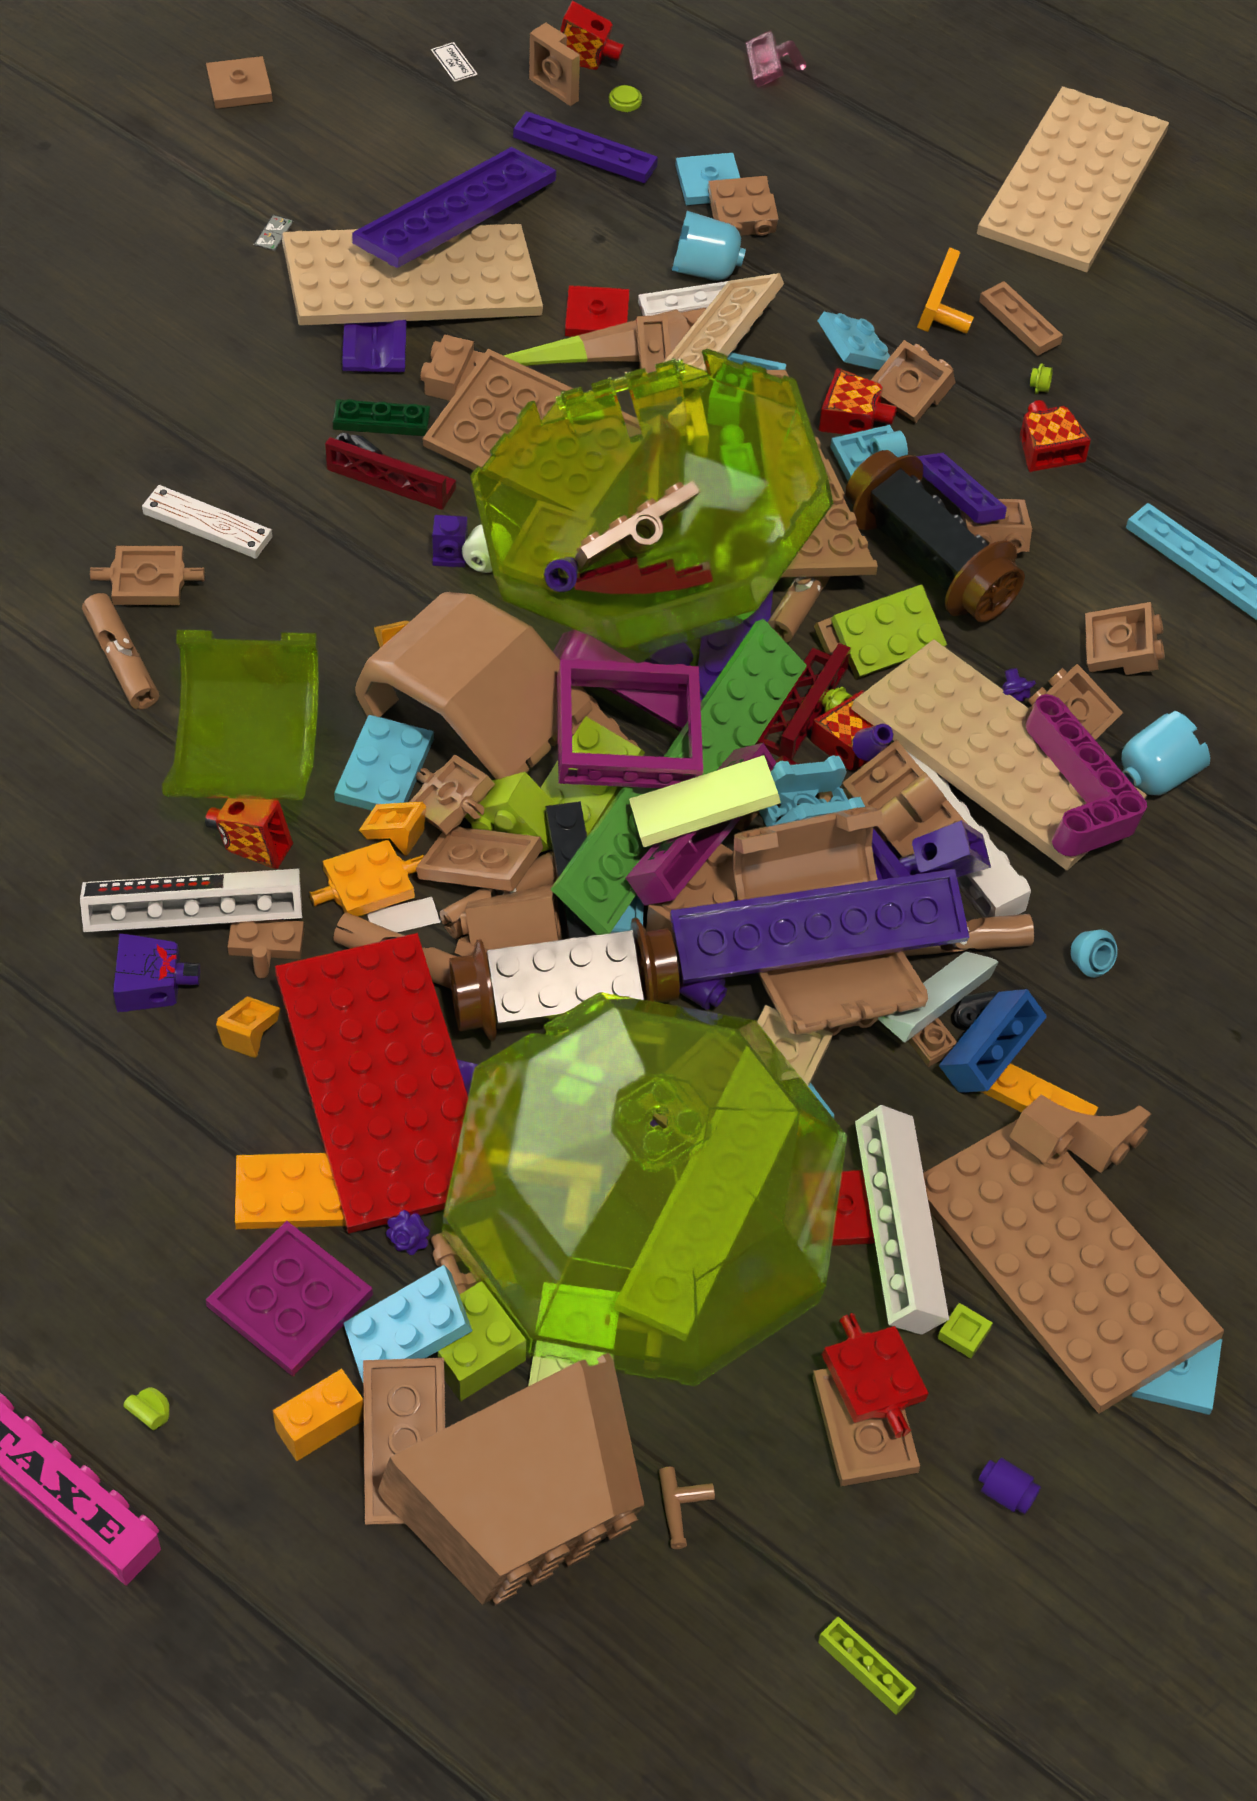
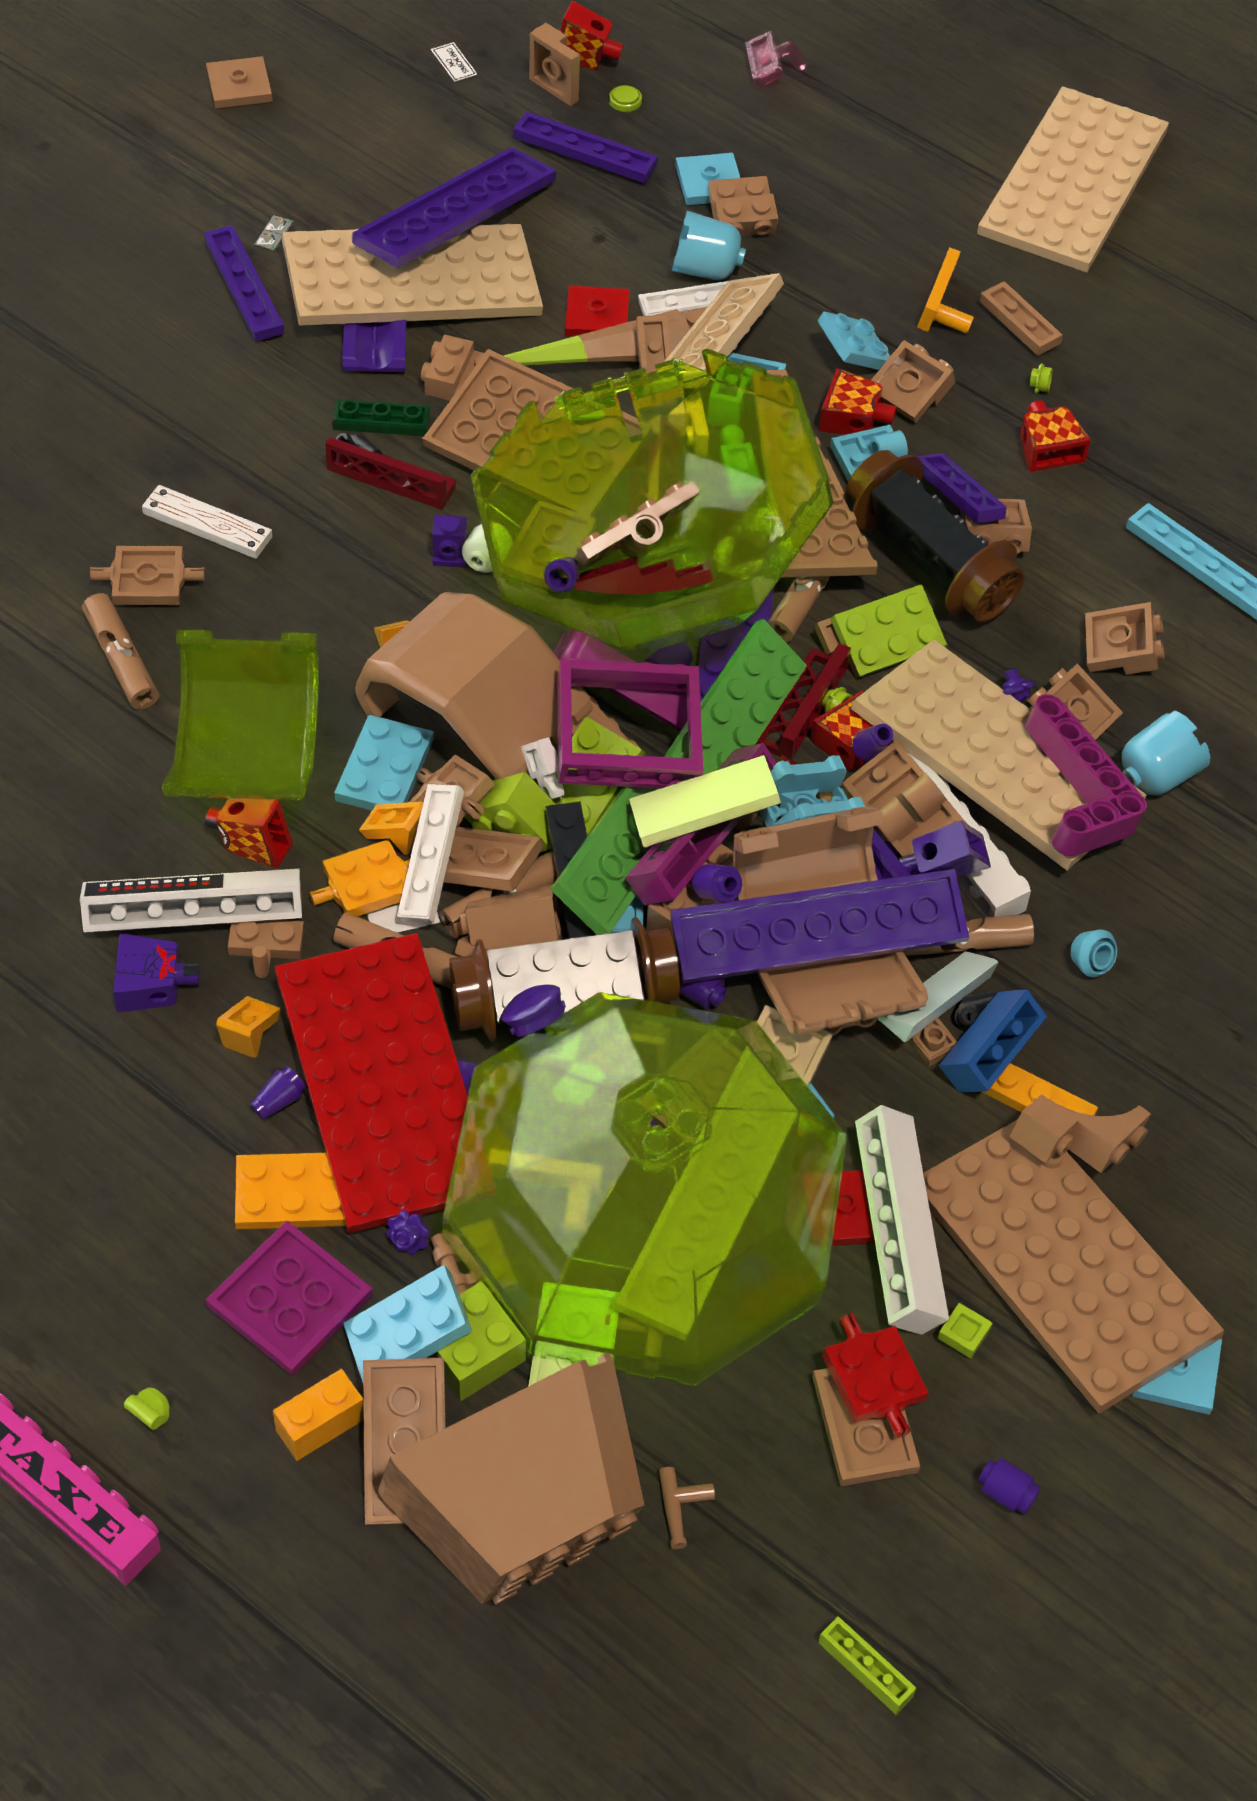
none -> dark purple plate [204,225,284,342]
none -> dark purple cone [250,1066,306,1120]
none -> white tile [397,784,464,923]
none -> dark purple piece [501,984,567,1037]
none -> white plate [520,737,565,799]
none -> dark purple brick [692,864,742,902]

